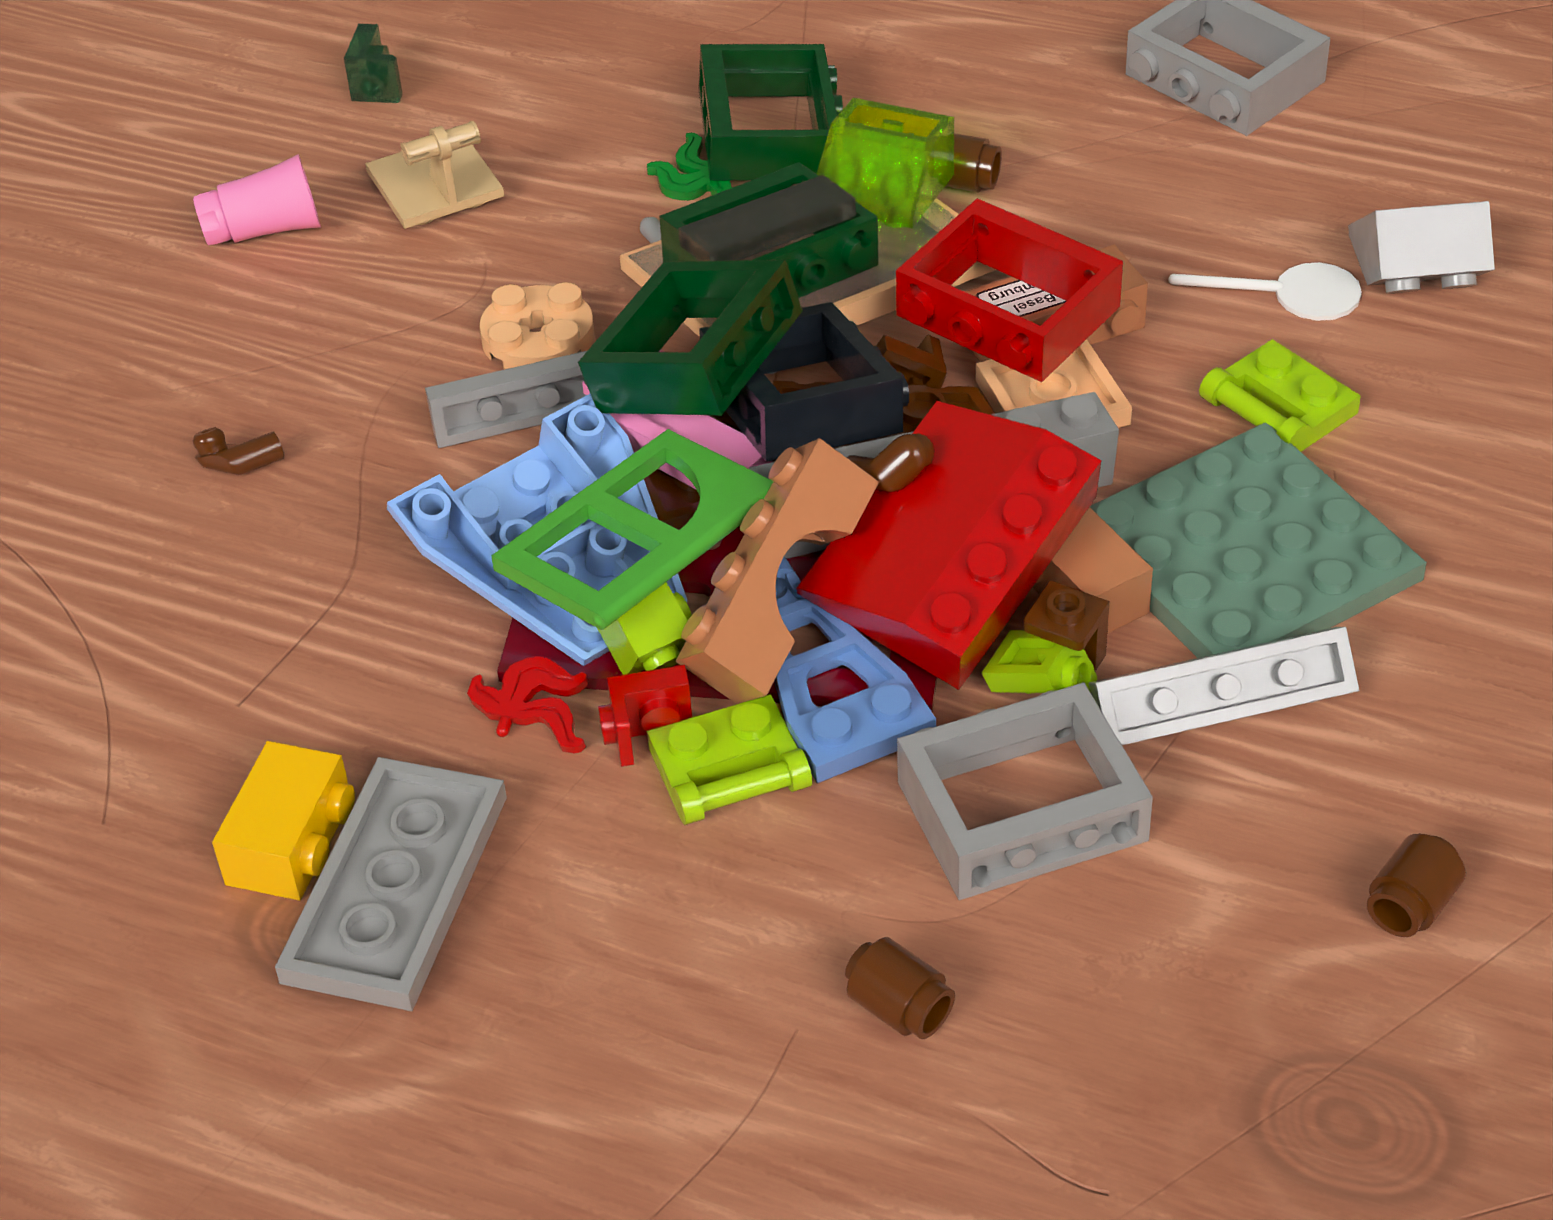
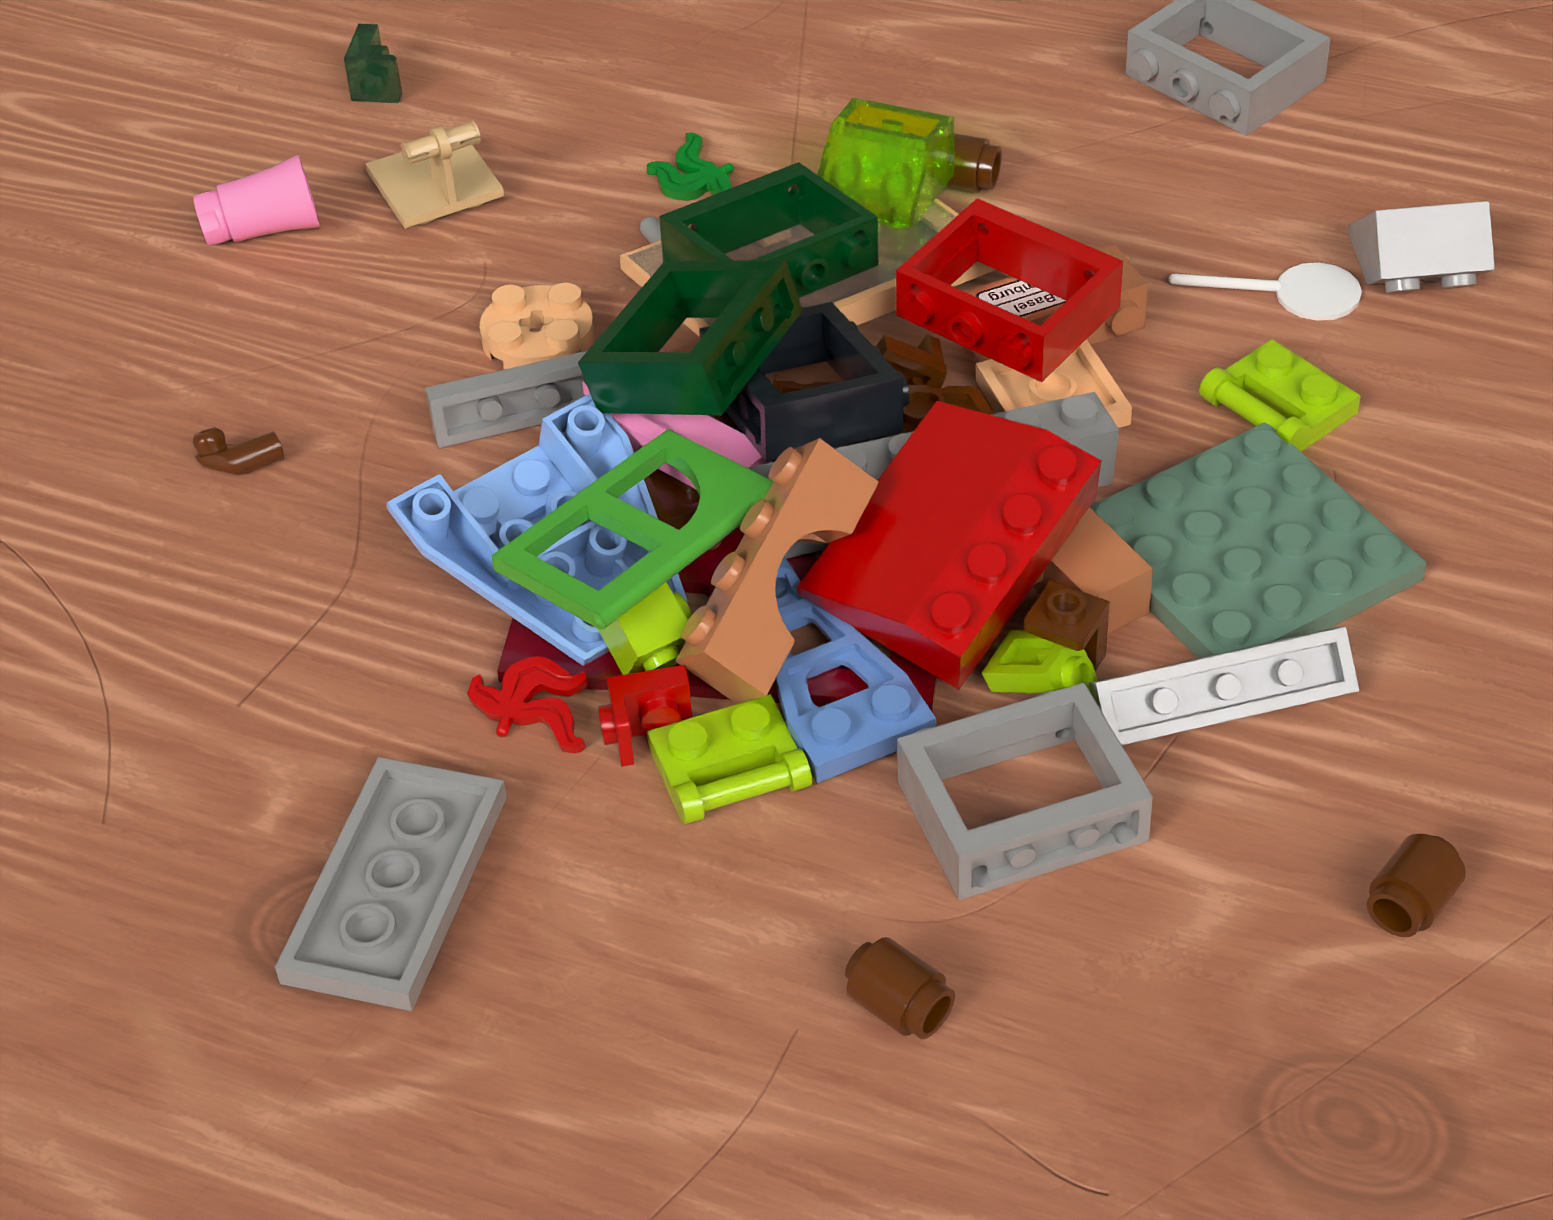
yellow brick [212,741,355,901] -> none
clear smoke tile [679,175,856,261] -> none
dark green window [698,44,849,181] -> none
reddish brown arm [846,433,935,492] -> none

